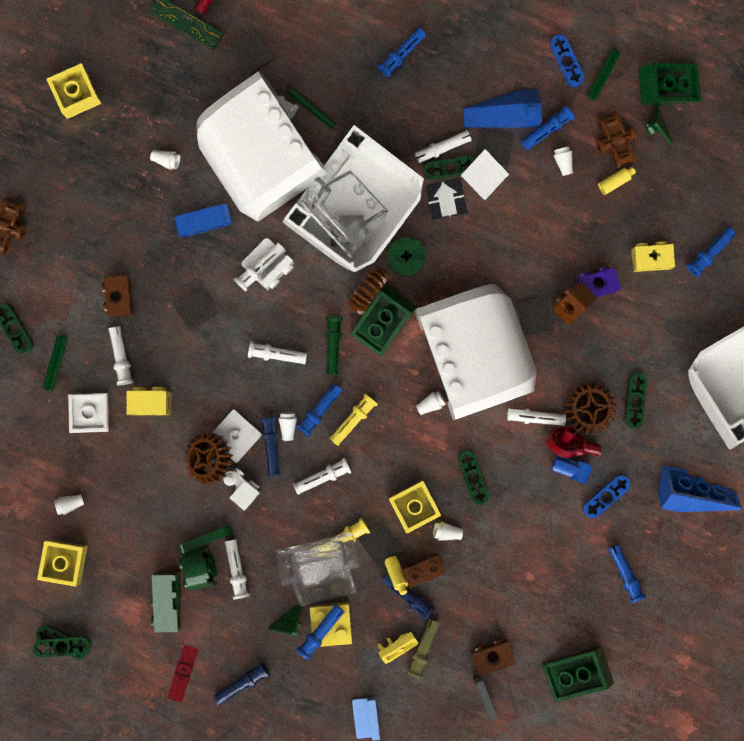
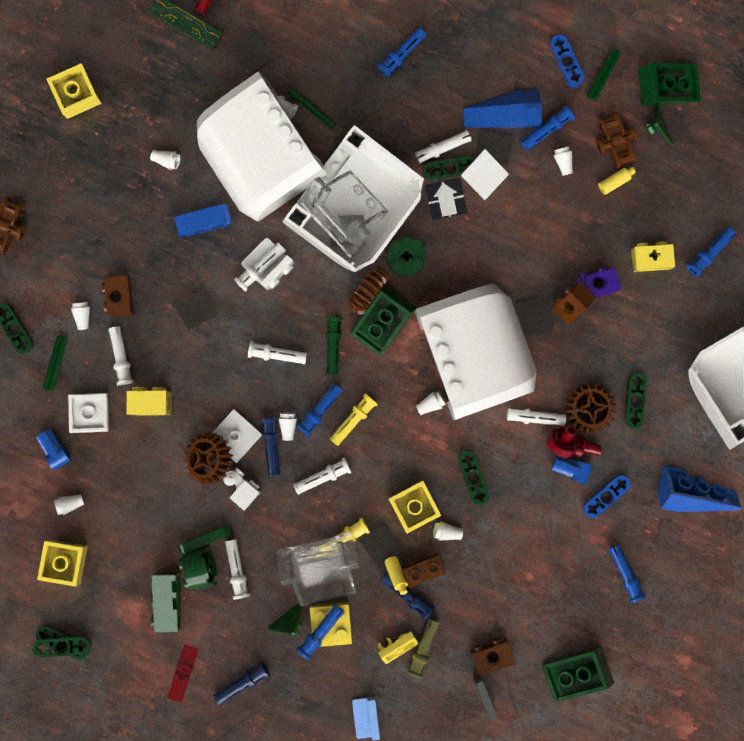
none -> blue piece [36,429,71,470]
none -> white cone [71,302,90,330]

